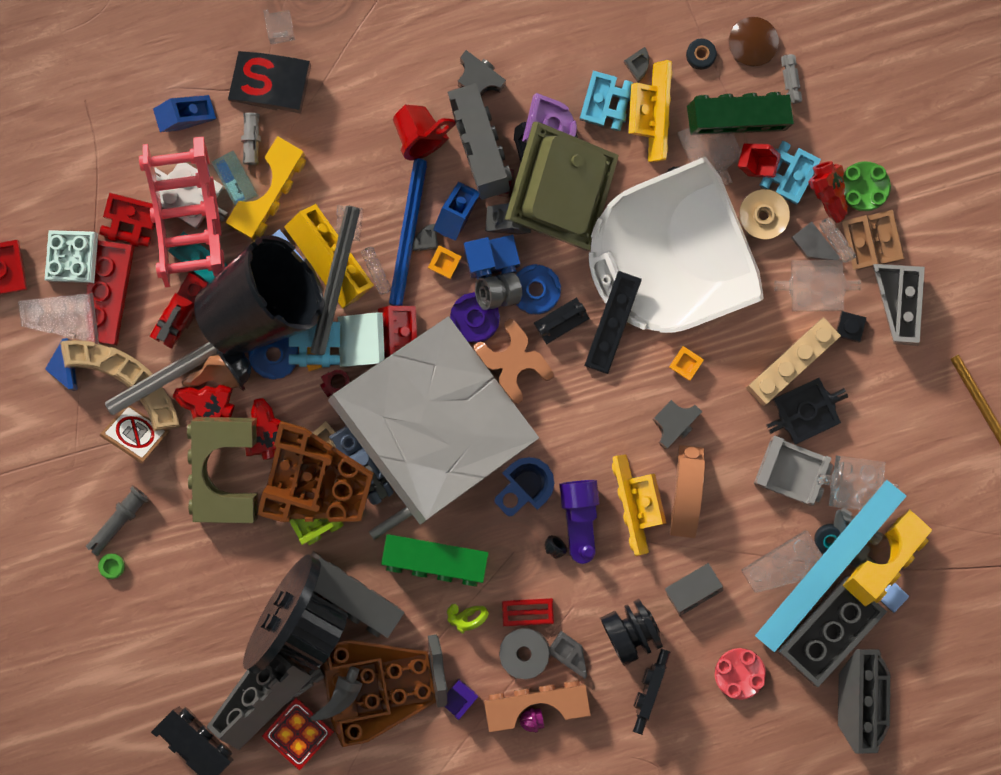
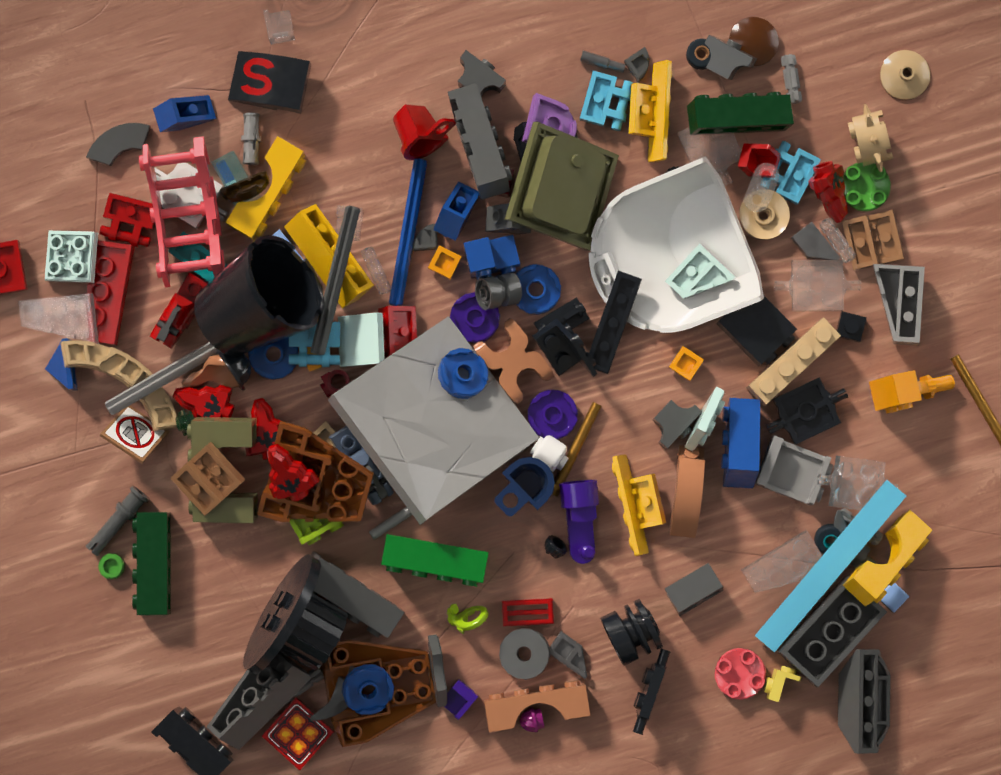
none -> dark grey tile [86,123,151,166]
none -> dark green brick [132,512,171,615]
none -> medium nougat slope [170,442,245,516]
none -> clear green plate [175,410,194,436]
none -> dark brown tile [220,170,269,202]
none -> red rock [268,444,320,502]
none -> blue tile [342,664,394,715]
none -> blue tile [438,348,489,399]
none -> dark purple tile [528,390,578,440]
none -> white head [530,435,569,472]
none -> black bracket [532,318,597,377]
none -> pearl gold bar [552,402,602,497]
none -> flat silver pin [580,50,626,73]
none -> light aqua wing [665,244,736,298]
none -> light aqua tile [684,387,725,451]
none -> dark grey brick [704,35,757,80]
none -> black brick [716,295,797,367]
none -> blue wedge [721,398,760,489]
none -> clear plate [744,163,780,212]
none -> light yellow bracket [764,666,802,702]
none -> tan brick [848,104,893,172]
none -> light orange brick [869,370,955,414]
none -> tan dish [880,50,930,100]

